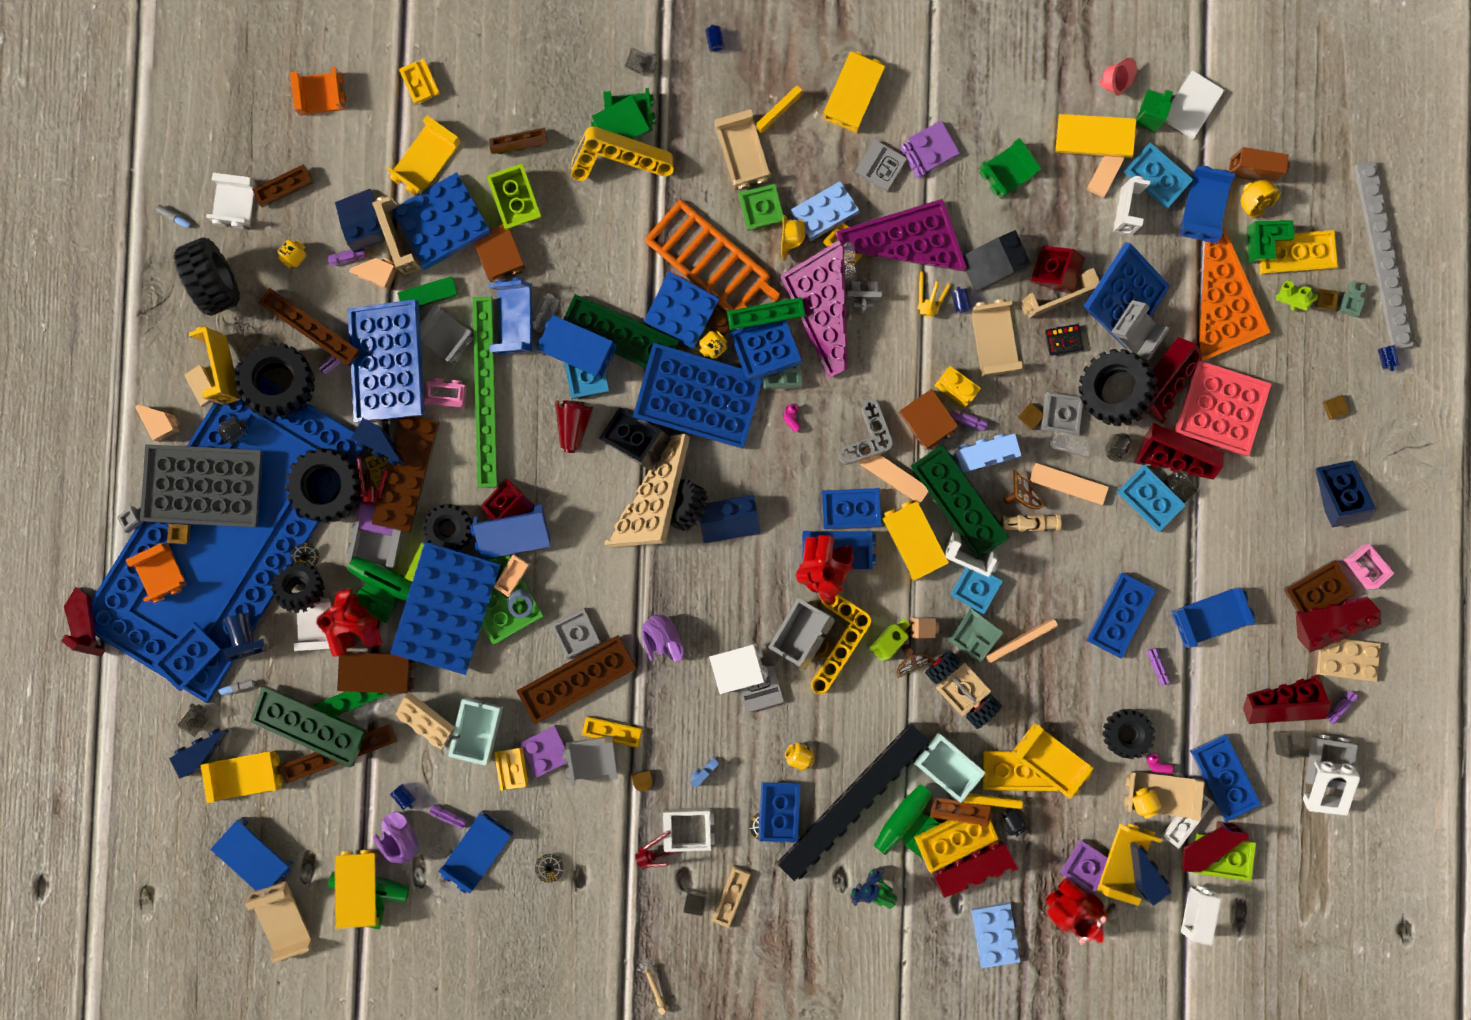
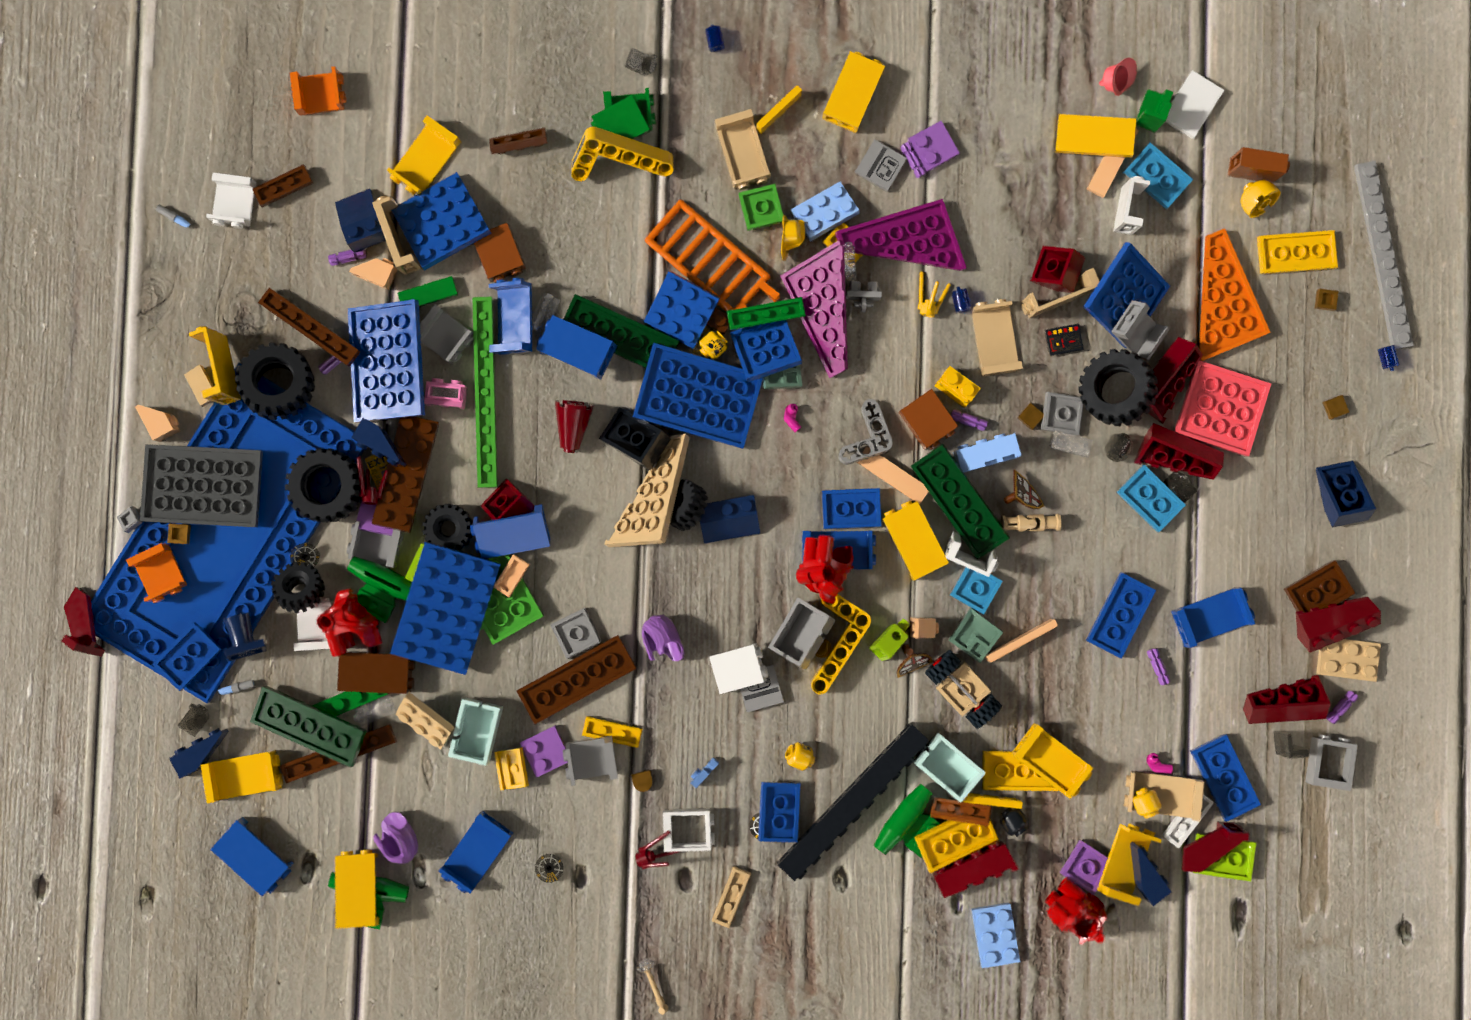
black tyre [174,237,240,316] -> none
clear smoke head [217,416,249,445] -> none
tan panel [245,881,313,963] -> none
yellow head [277,240,307,268] -> none
clear blue piece [389,783,416,811] -> none
yellow plate [399,58,440,105] -> none
medium lavender axle [429,804,467,829] -> none
lime slope [486,163,542,230] -> none
sand blue piece [508,589,534,618] -> none
dark azure plate [564,362,609,399] -> none
clear smoke brick [683,888,707,916] -> none
dark blue plant [850,866,897,909] -> none
black slope [963,230,1031,292] -> none
green panel [979,138,1041,199] -> none
light nougat tile [1029,463,1108,505] -> none
black tyre [1102,709,1156,759] -> none
blue panel [1179,165,1235,244] -> none
white window [1181,885,1221,946] -> none
green panel [1247,220,1294,264] -> none
lime hips [1276,280,1318,312] -> none
white panel [1303,761,1360,815] -> none
sand green plate [1338,281,1367,317] -> none
bright pink window [1343,544,1394,590] -> none

